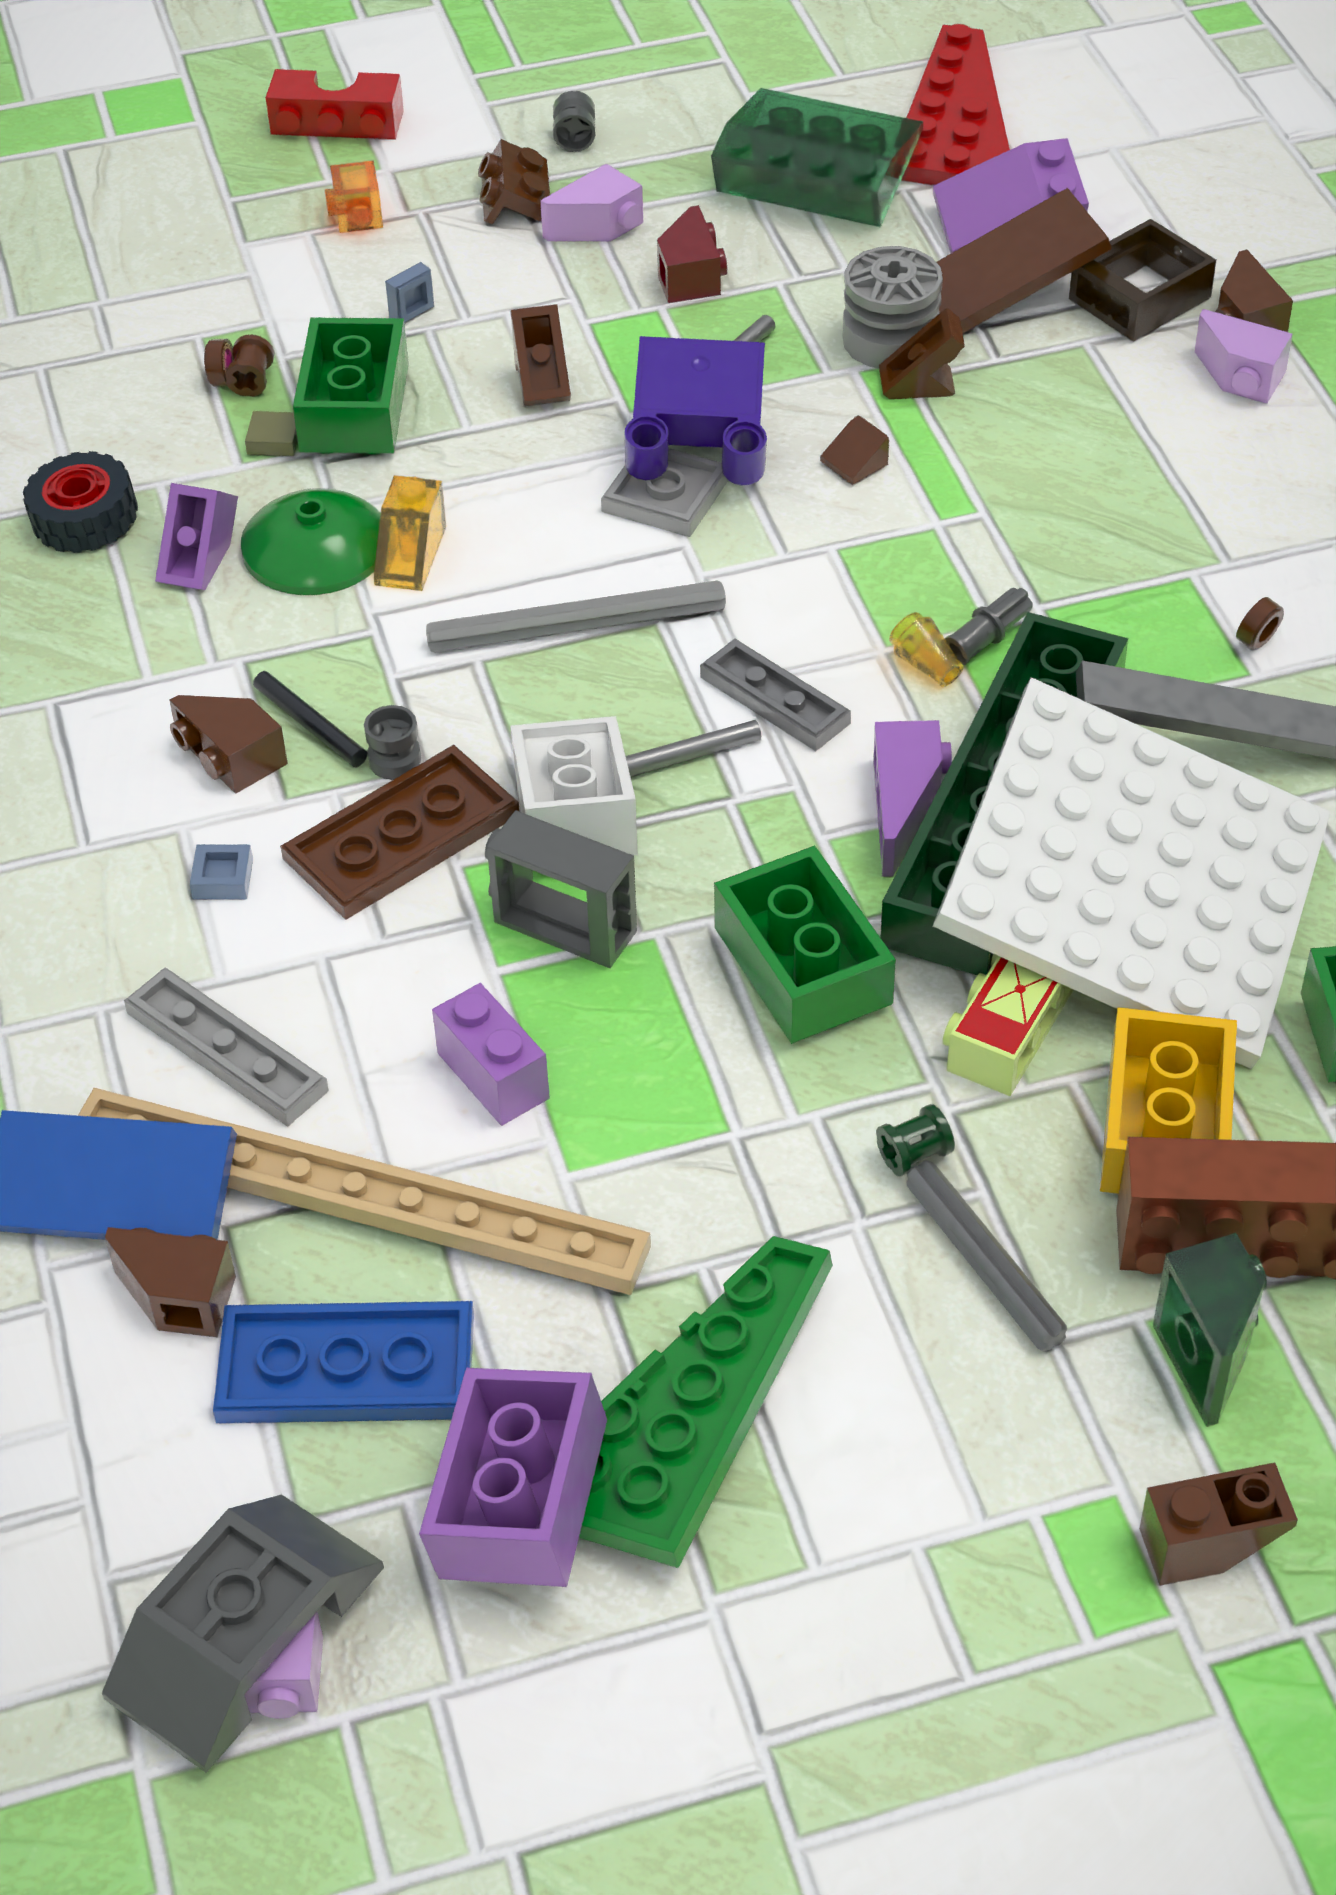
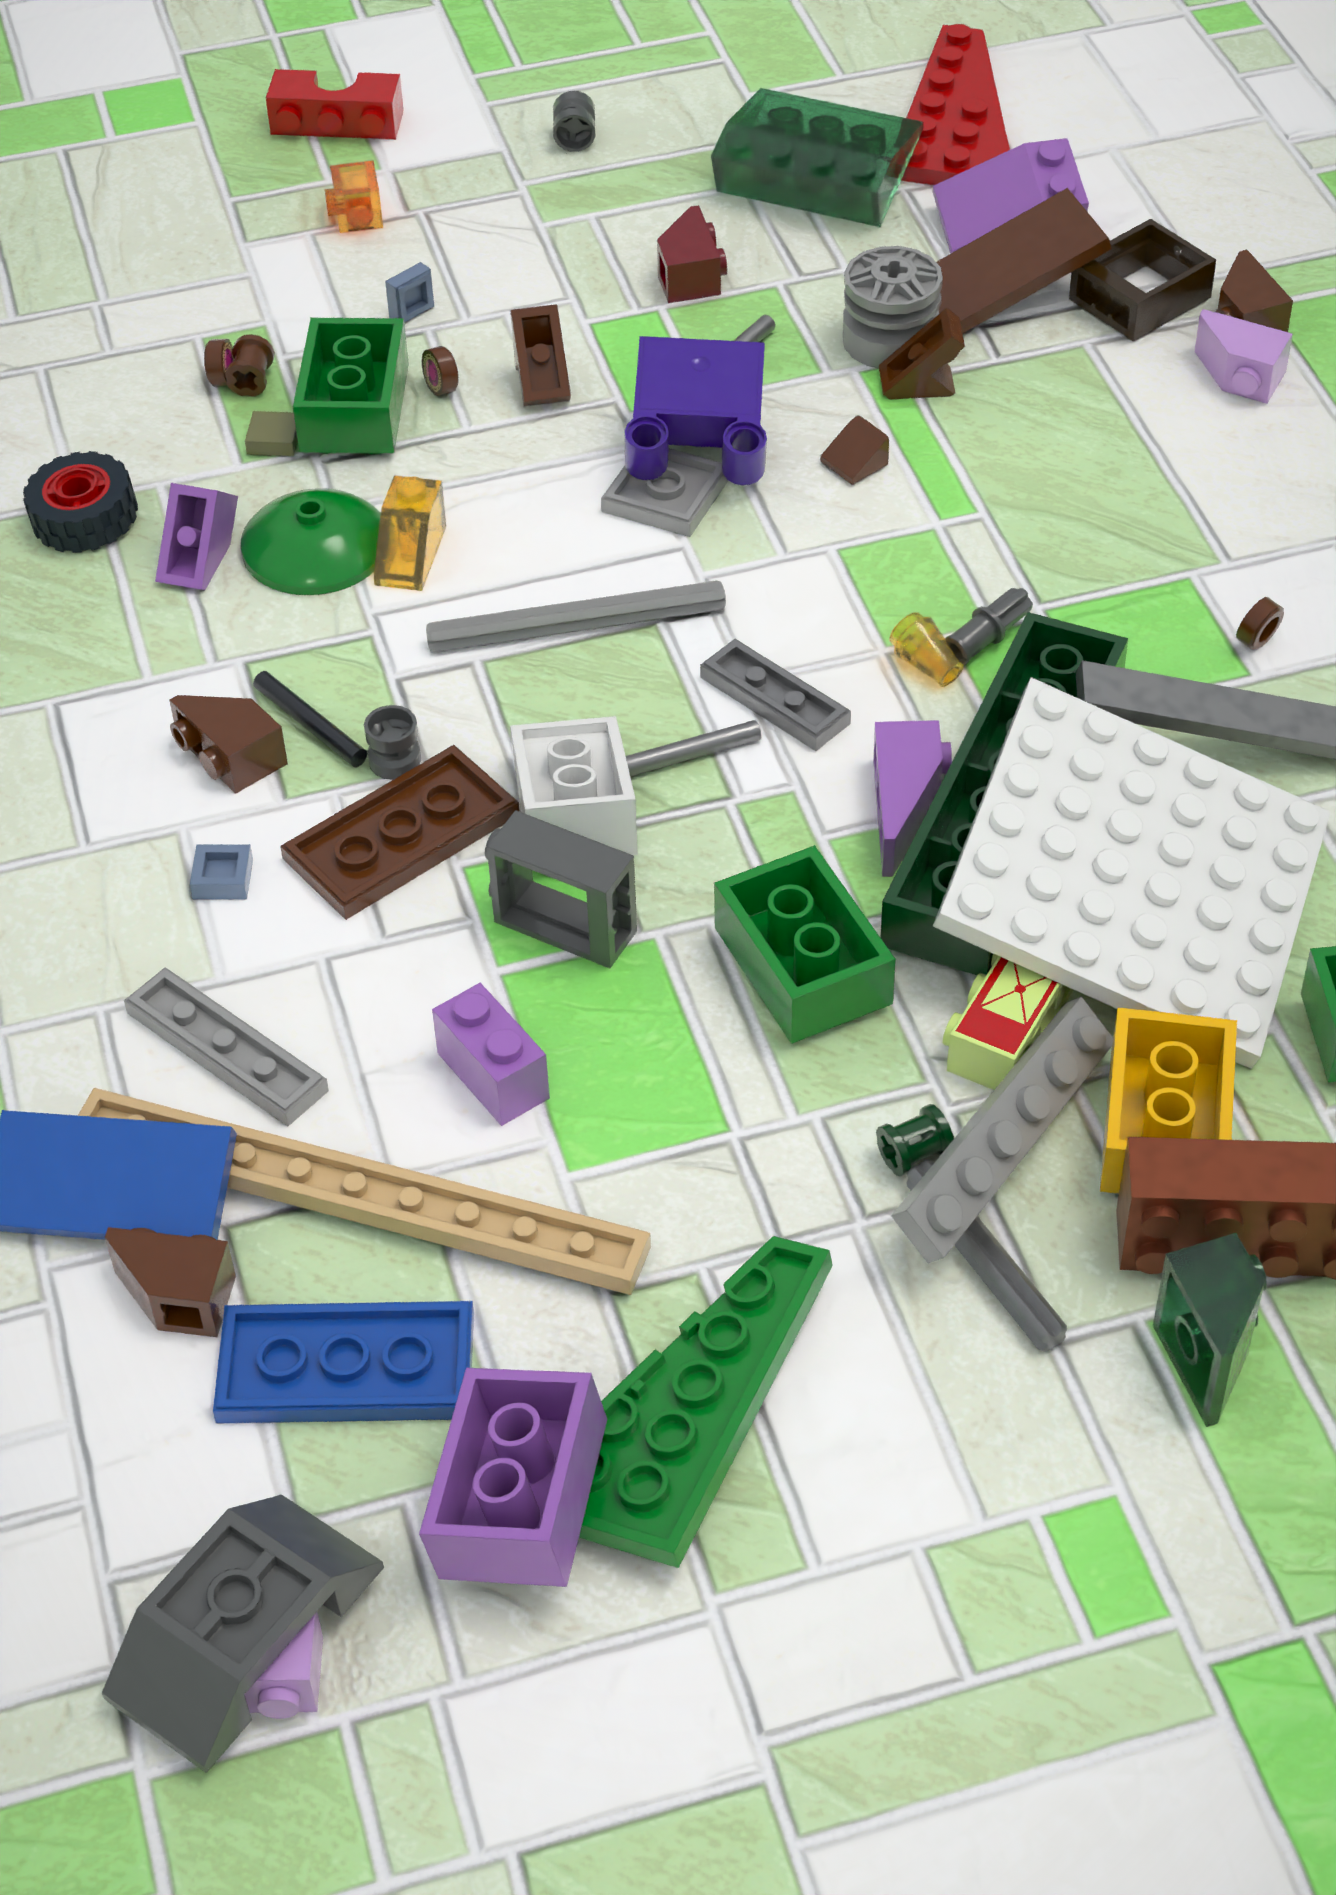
reddish brown bracket [478,139,550,224] -> none
lavender slope [540,164,643,241] -> none
reddish brown slope [1139,1462,1298,1586] -> none
none -> reddish brown tile [422,346,459,396]
none -> light grey plate [891,996,1113,1263]

